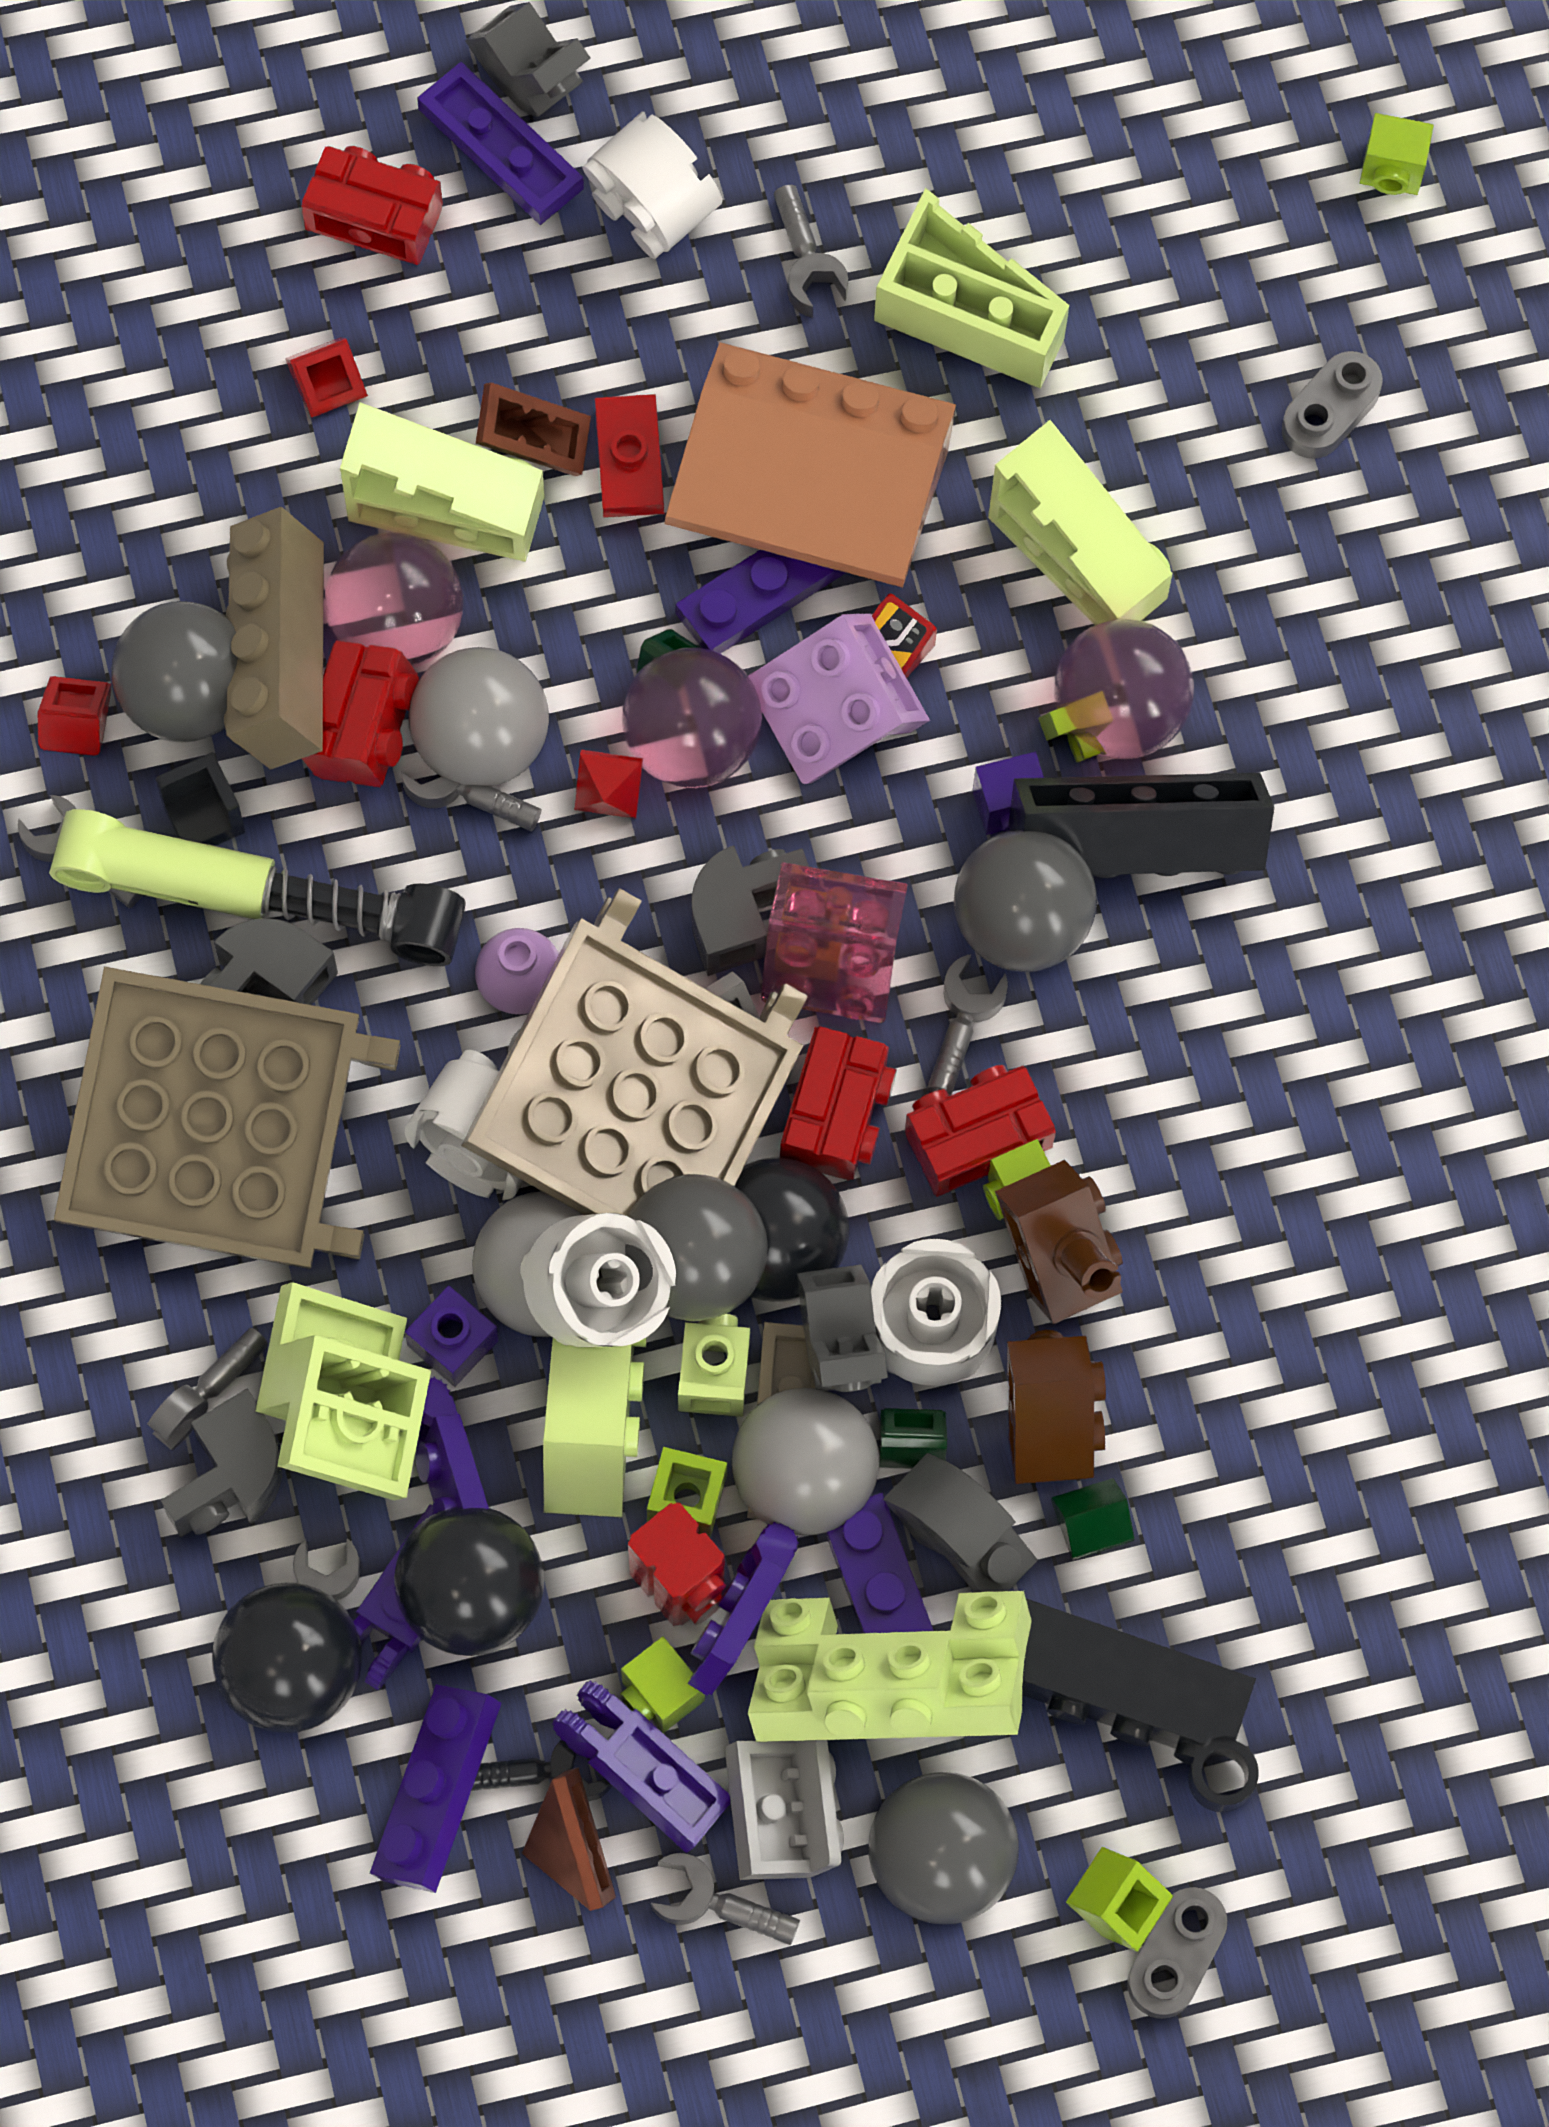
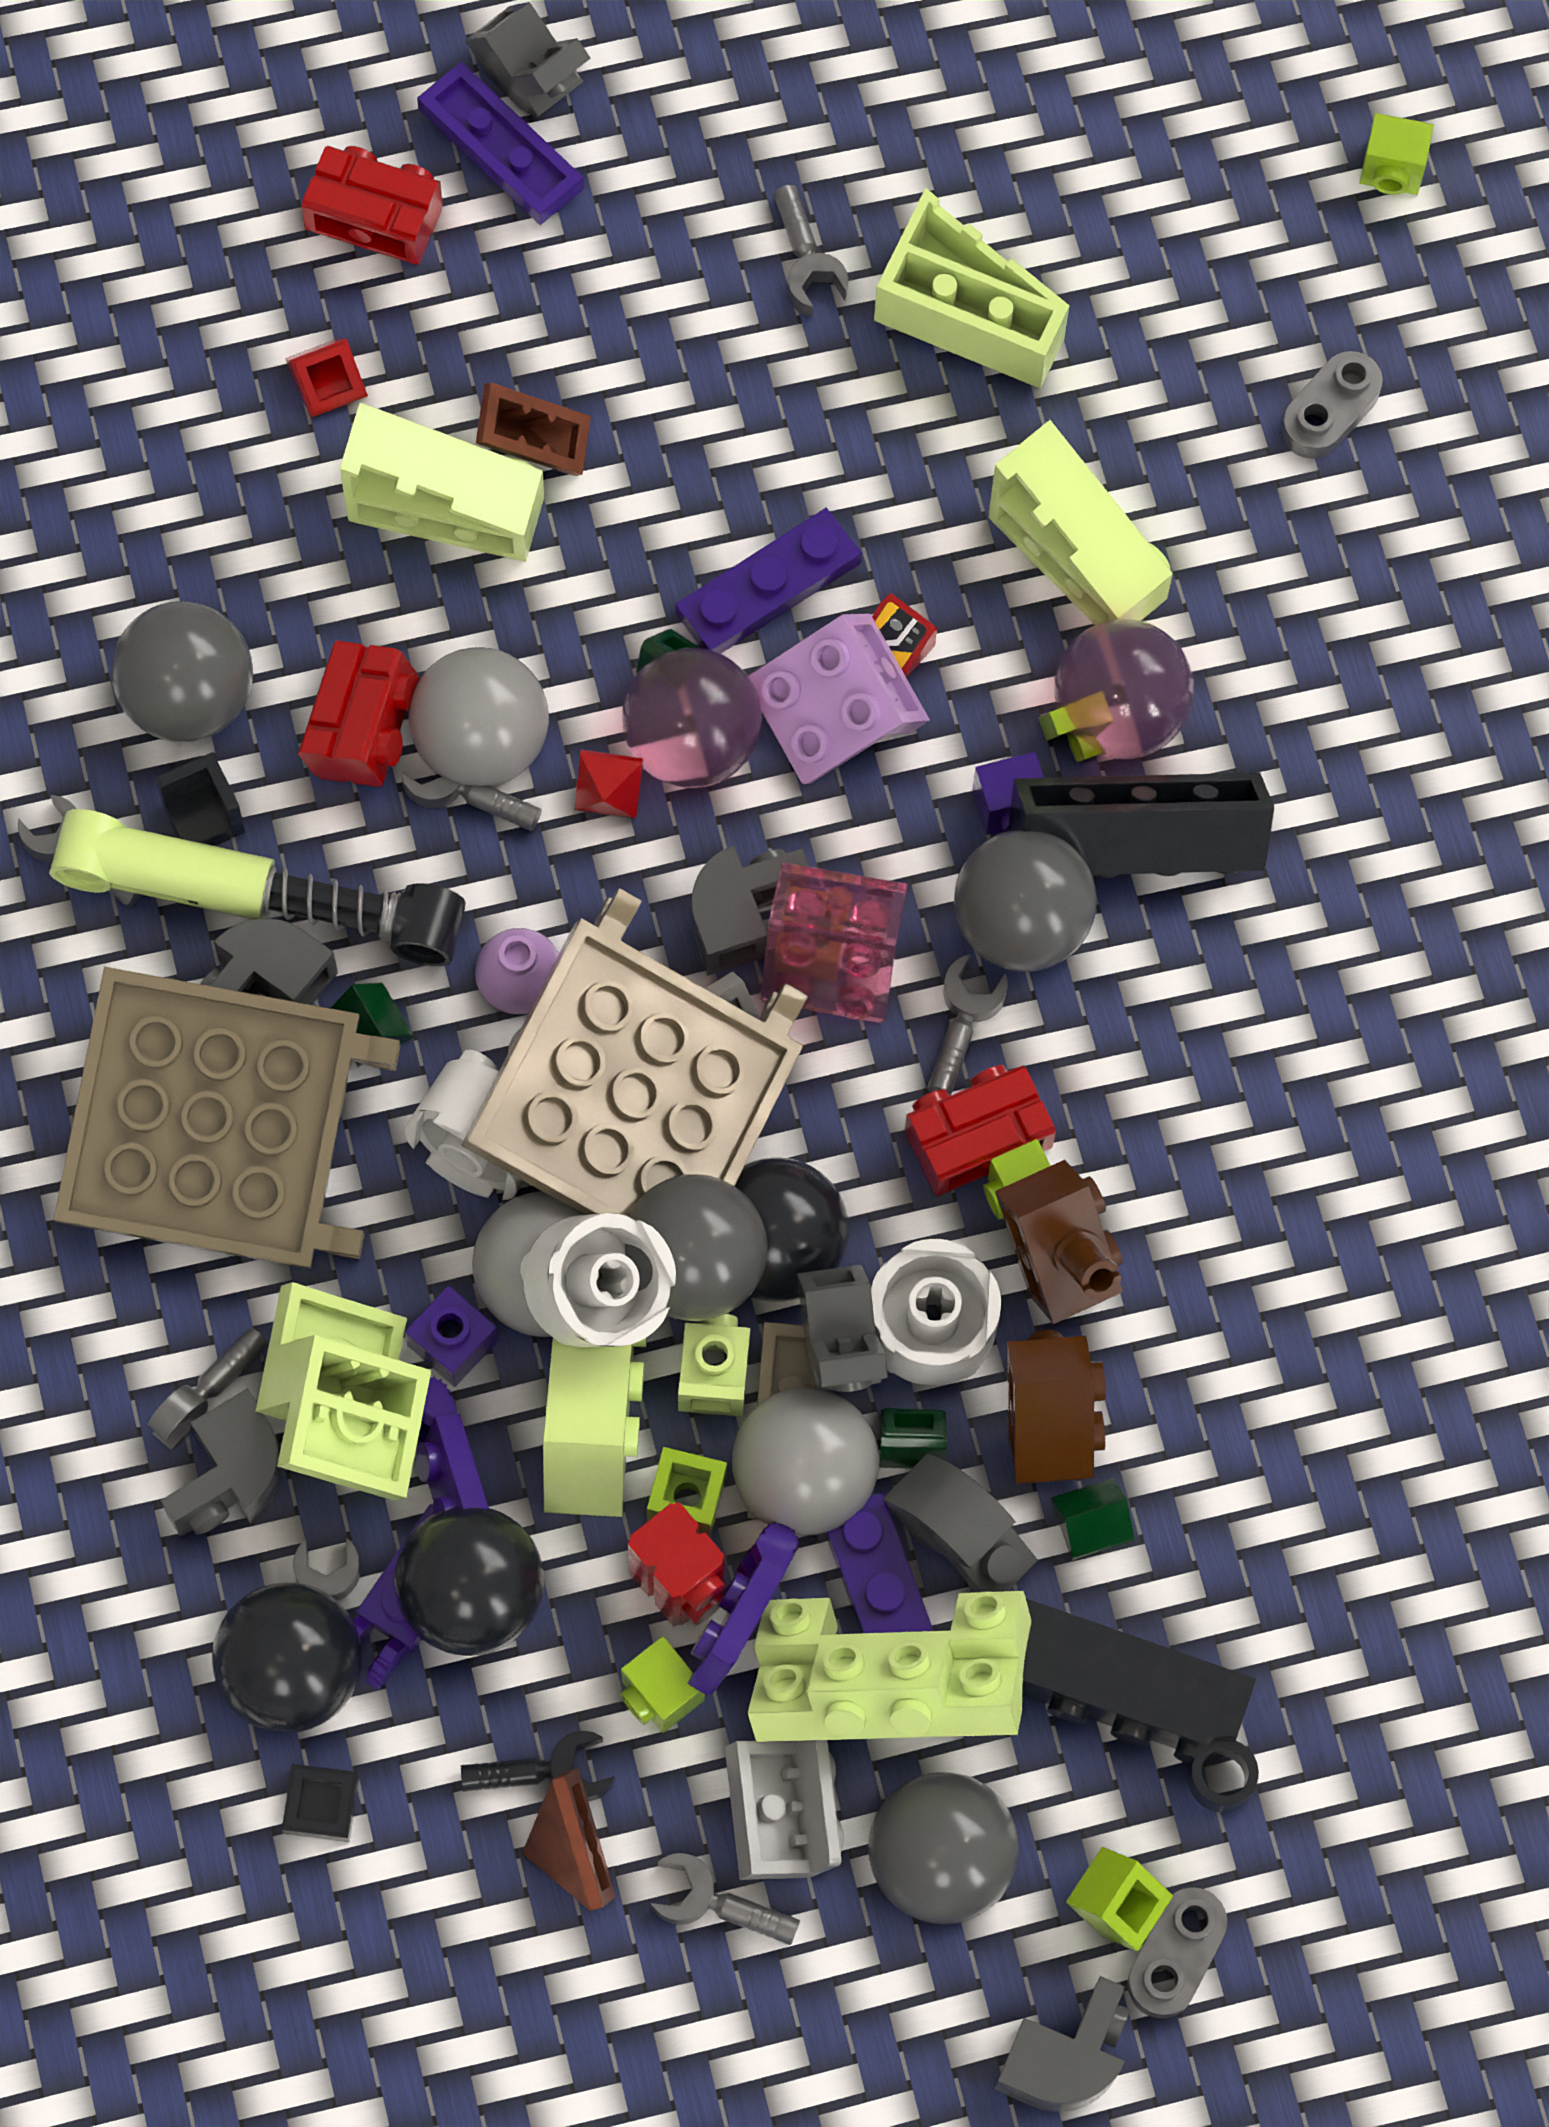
red slope [37,676,111,756] -> none
dark tan brick [224,507,324,770] -> none
clear pink piece [324,532,464,668] -> none
dark purple plate [369,1684,502,1893] -> none
hinge [552,1680,731,1853] -> none
white brick [582,112,722,259] -> none
red plate [595,394,664,518] -> none
nougat slope [665,342,956,588] -> none
red brick [780,1026,897,1181] -> none
none -> black tile [282,1764,360,1842]
none -> dark green slope [330,982,413,1067]
none -> dark grey brick [994,1976,1130,2112]

